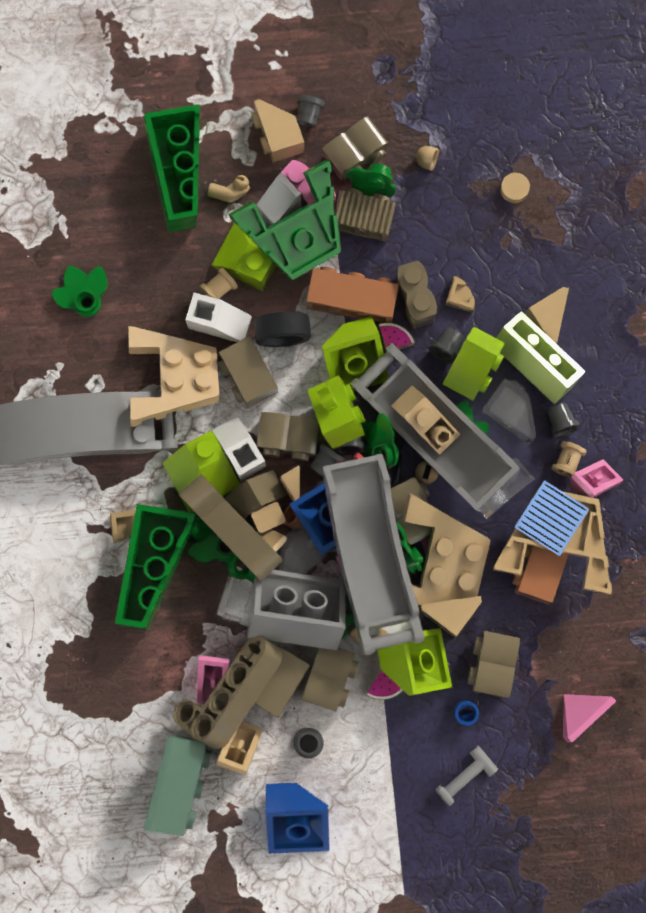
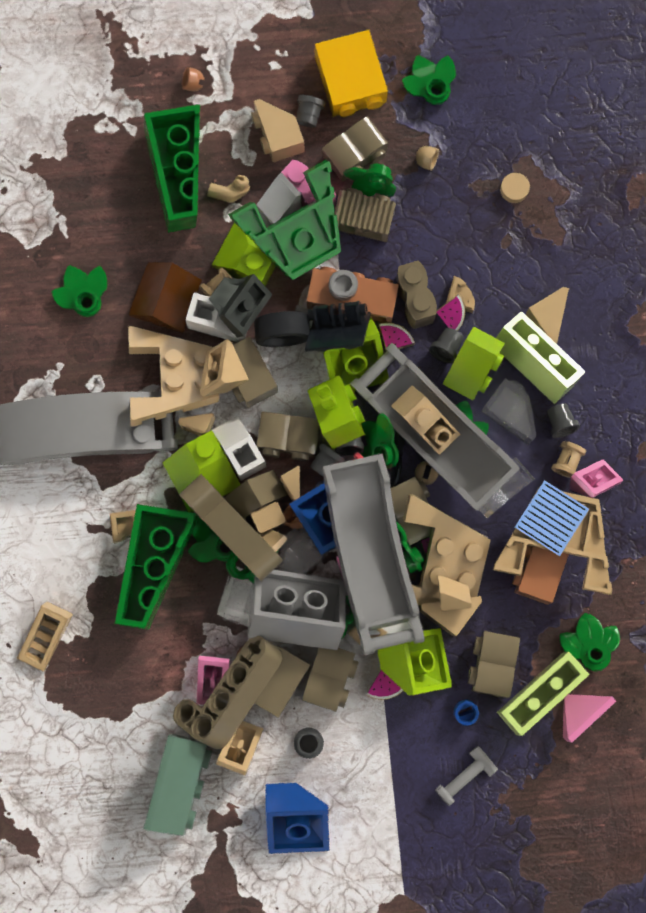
none -> tan slope [17,602,73,672]
none -> reddish brown slope [128,262,202,334]
none -> tan slope [178,413,215,436]
none -> nougat hinge [182,67,204,91]
none -> tan slope [200,339,249,396]
none -> pearl dark grey slope [209,274,272,338]
none -> black hinge [305,301,371,352]
none -> yellow brick [315,30,388,117]
none -> light grey tile [329,270,358,301]
none -> green plate [402,55,456,105]
none -> dark pink tile [436,293,465,331]
none -> tan slope [438,576,472,611]
none -> yellowish green brick [497,651,590,736]
none -> green plate [559,613,620,672]

